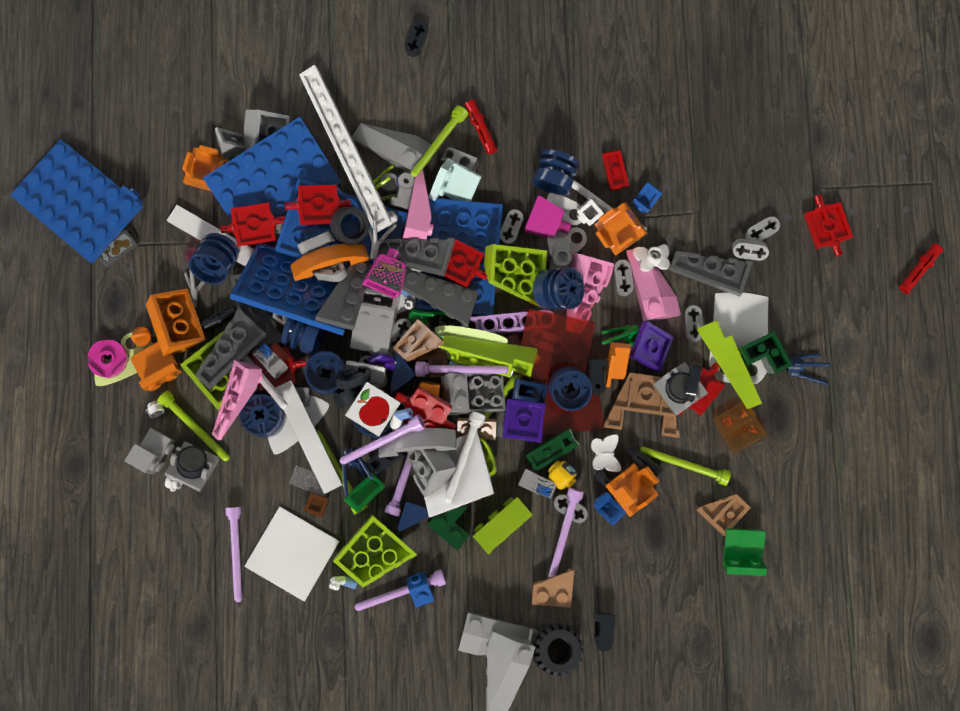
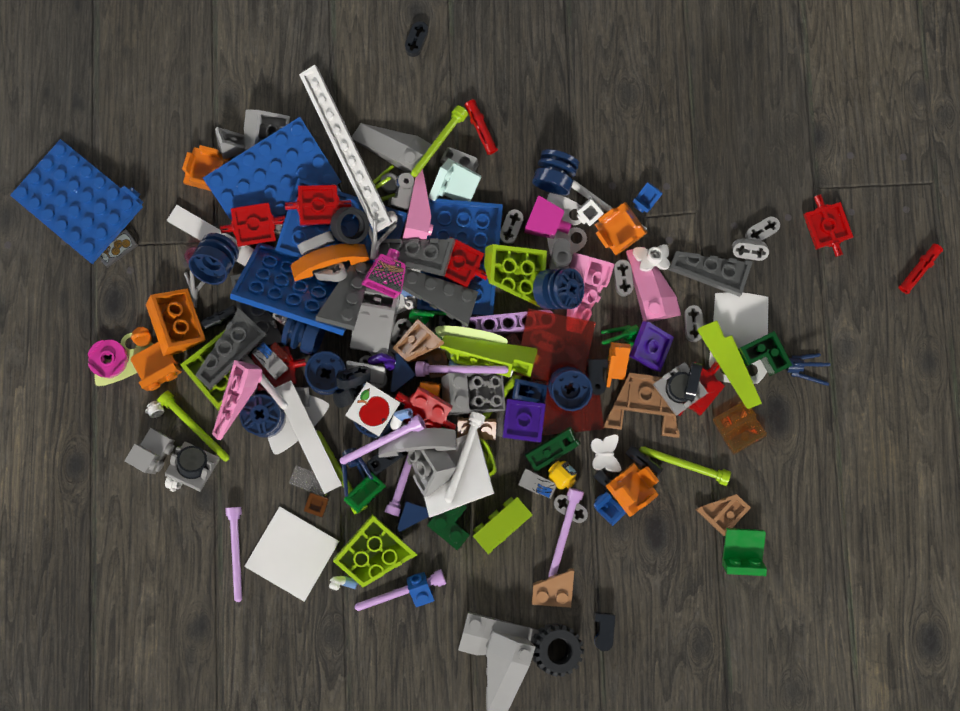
red plate [601,150,629,192] -> none

